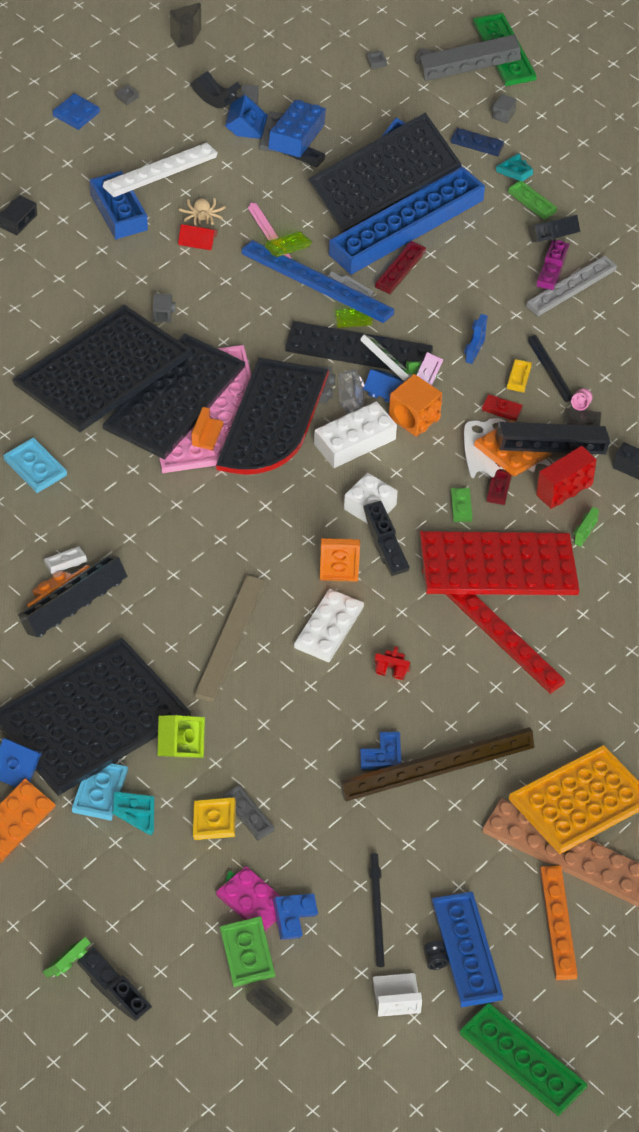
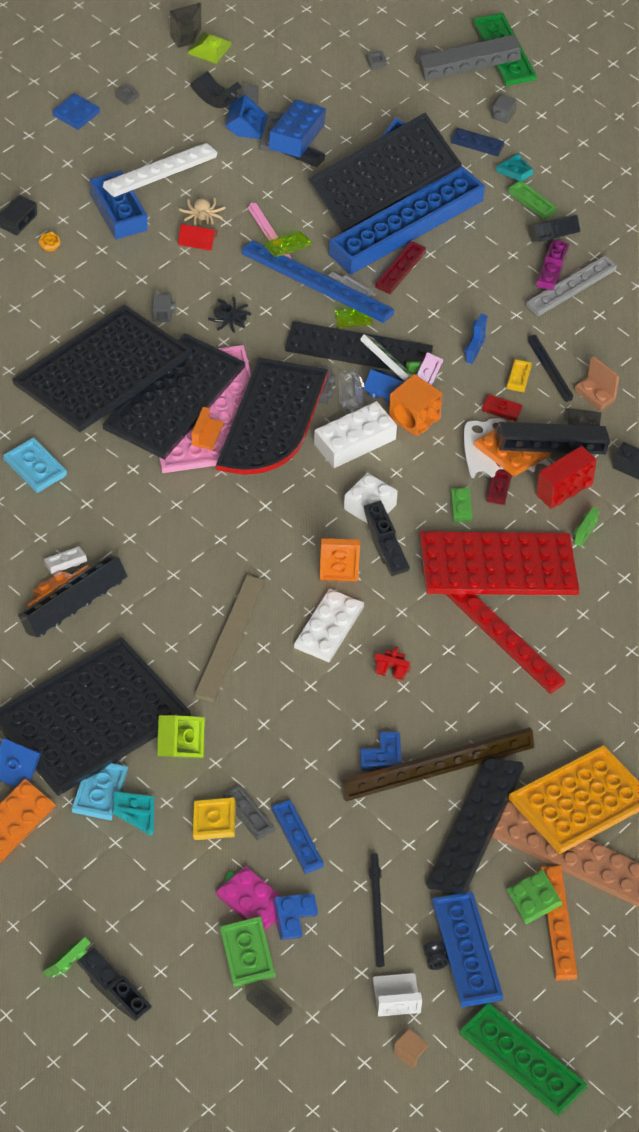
bright pink wheel [571,388,593,411] -> none
none -> light orange plate [39,232,61,252]
none -> lime slope [188,32,232,64]
none -> black animal [208,297,251,333]
none -> blue tile [271,799,324,874]
none -> medium nougat panel [394,1029,428,1069]
none -> black plate [426,757,524,894]
none -> bright green plate [507,870,563,924]
none -> nougat bracket [574,356,619,411]

